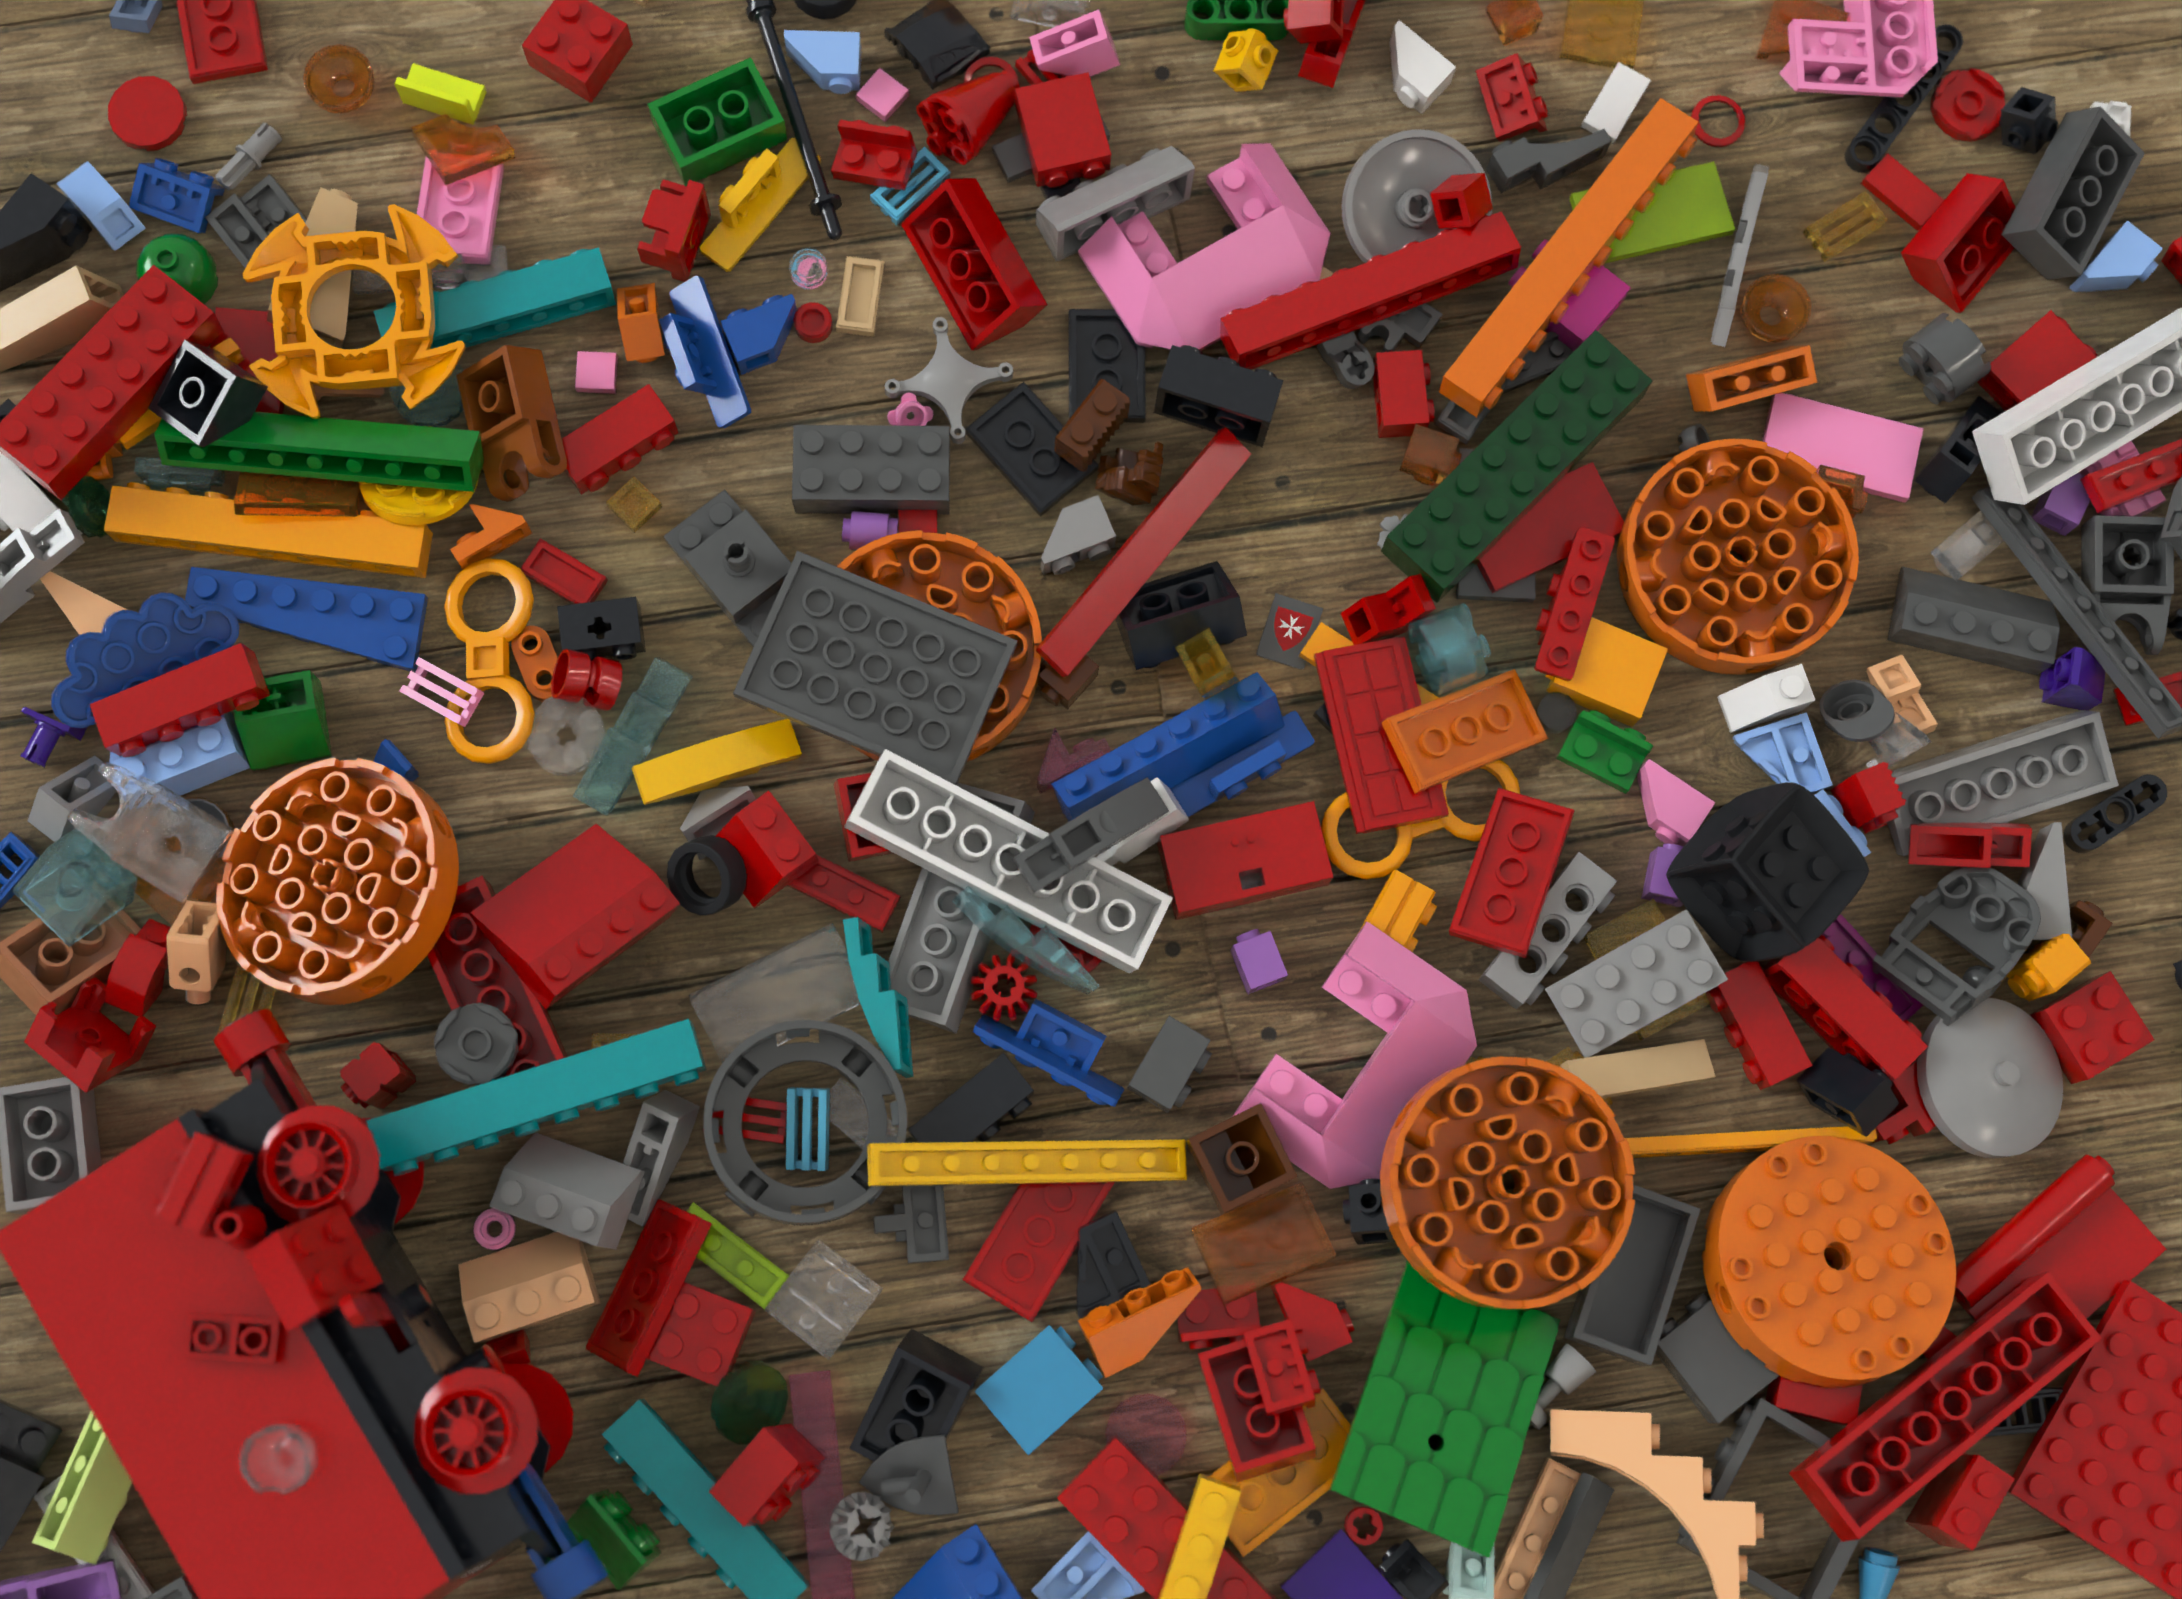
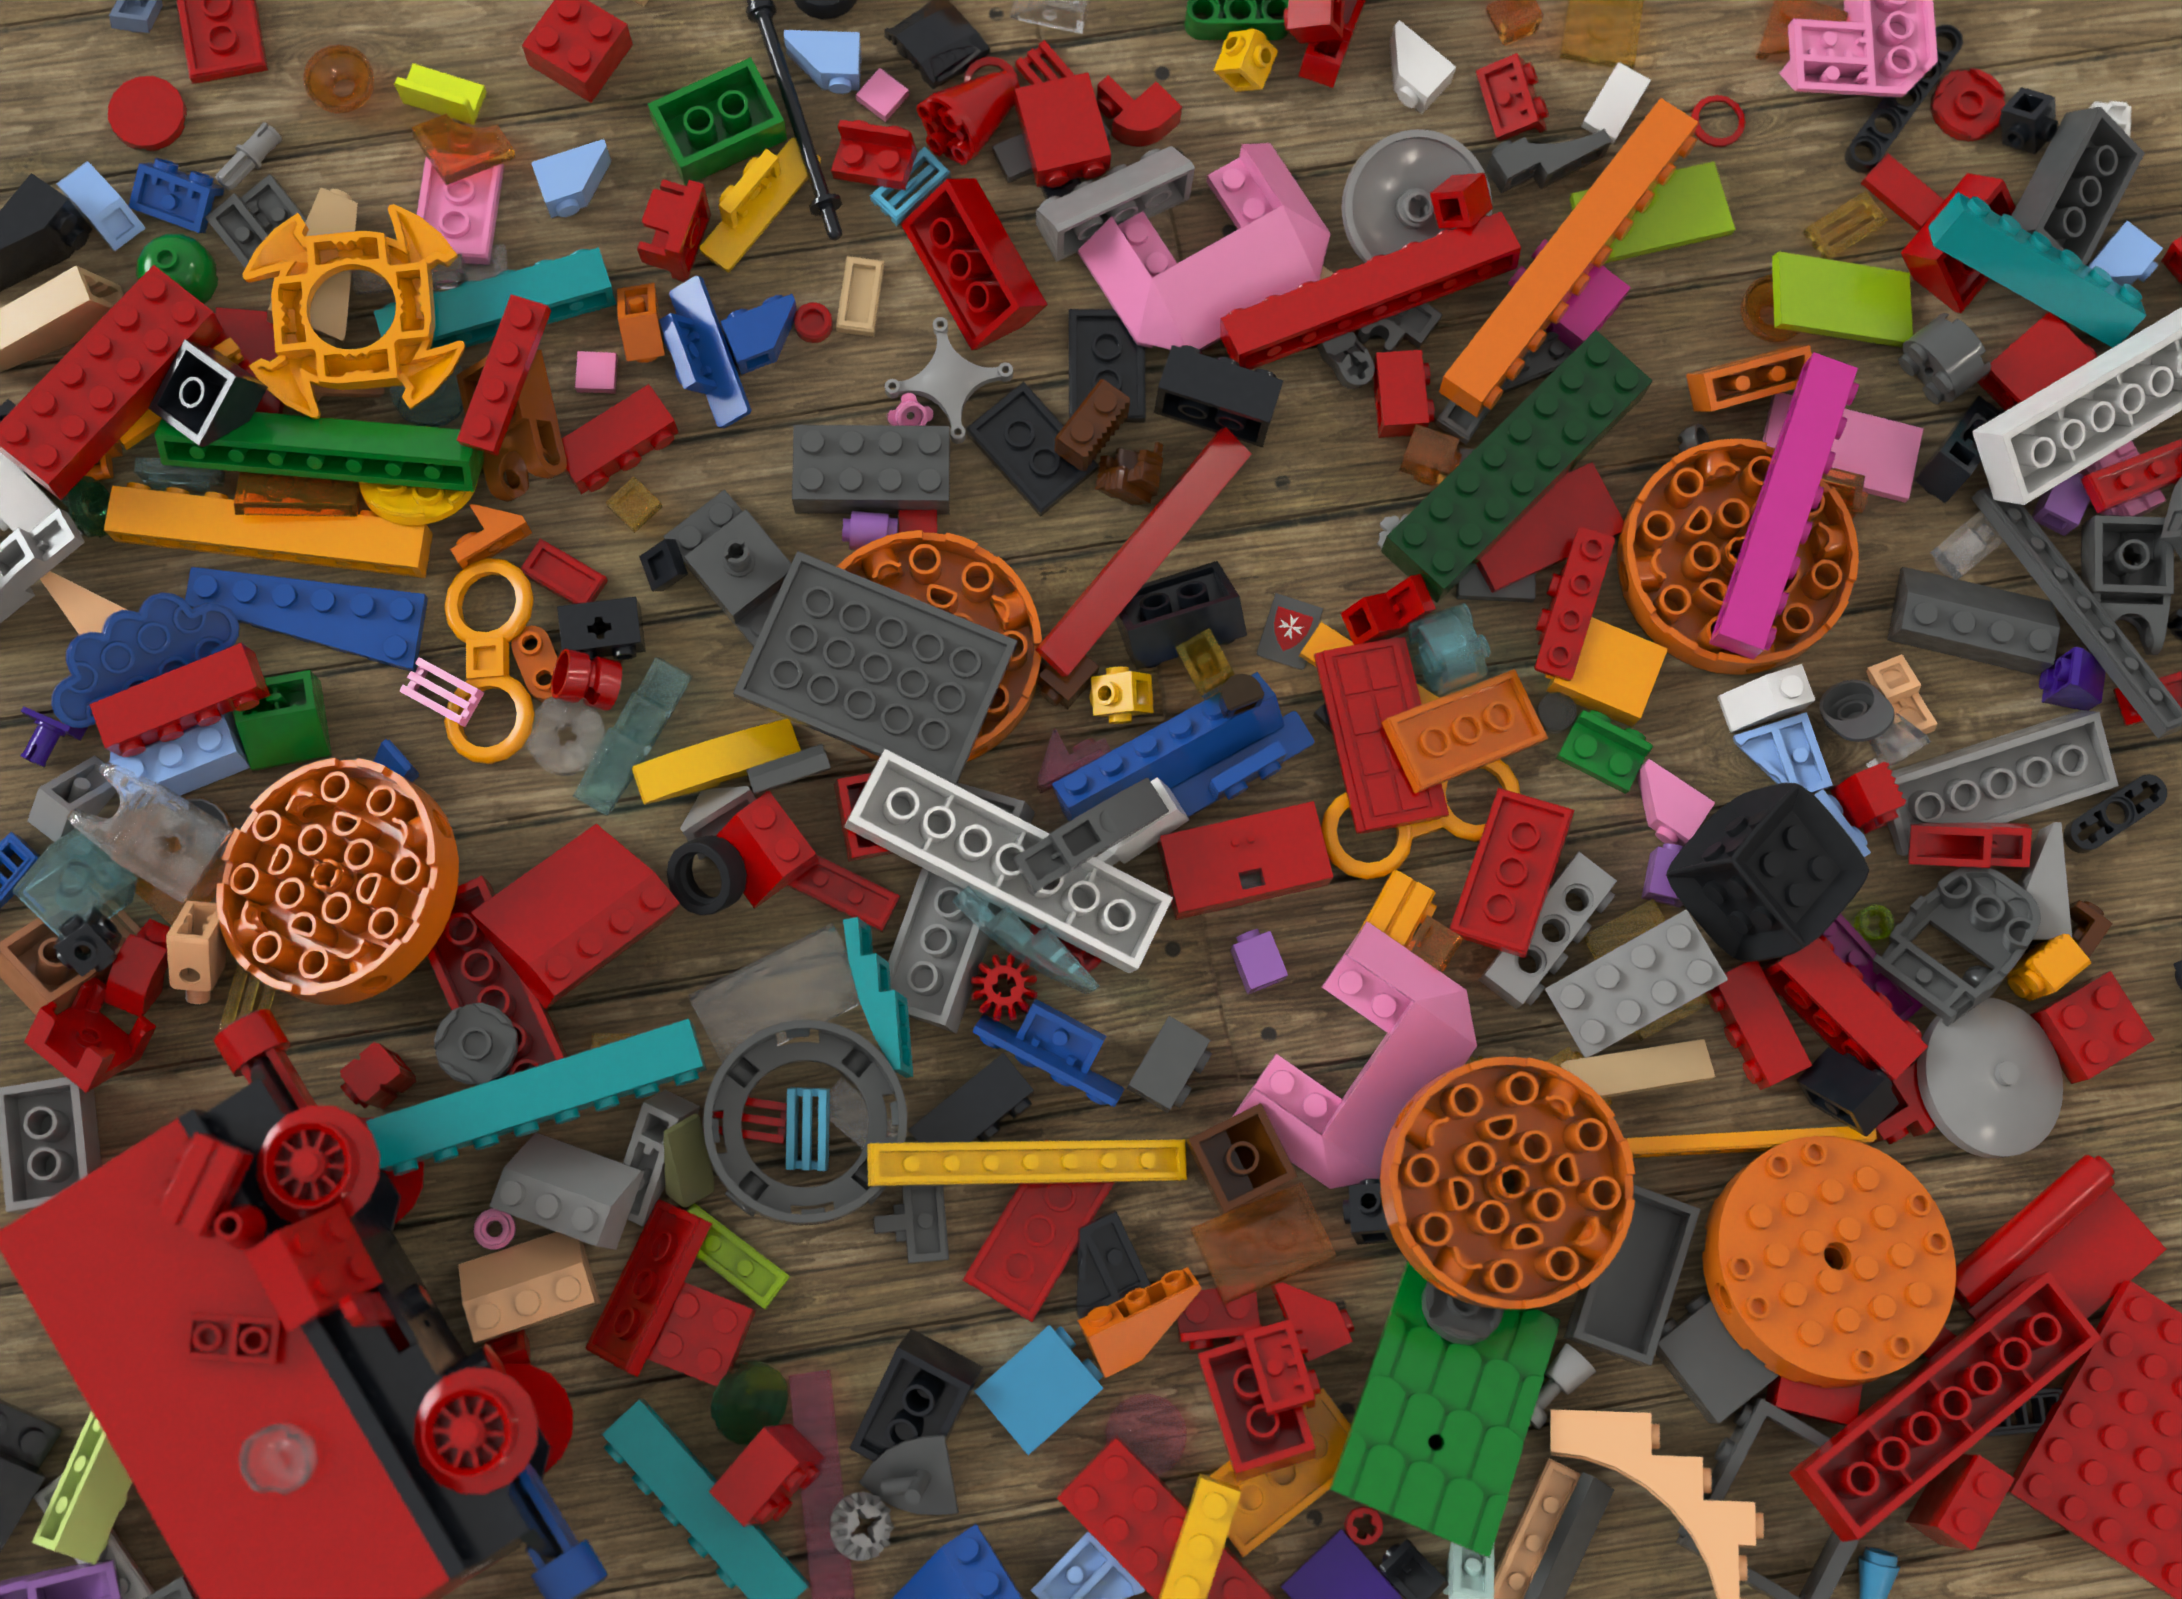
green slope [567,1489,662,1590] -> none
clear slope [764,1239,883,1360] -> none
clear tile [789,249,828,289] -> none
bright pink slope [1029,9,1120,77] -> none
light grey slope [1041,495,1116,575] -> none
light grey tile [1711,164,1769,347] -> none
none -> black brick [54,906,122,977]
none -> red plate [456,294,551,456]
none -> light blue slope [531,139,611,218]
none -> black tile [639,539,688,591]
none -> olive slope [663,1113,715,1207]
none -> dark grey slope [746,744,831,795]
none -> yellow brick [1089,667,1154,724]
none -> red brick [1096,75,1182,147]
none -> dark brown brick [1219,674,1265,719]
none -> clear orange tile [1407,915,1464,972]
none -> dark grey tile [1422,1281,1504,1345]
none -> dark pink brick [1709,352,1859,660]
none -> lime tile [1772,251,1913,347]
none -> clear neon green bush [1854,904,1894,942]
none -> teal brick [1928,192,2147,348]

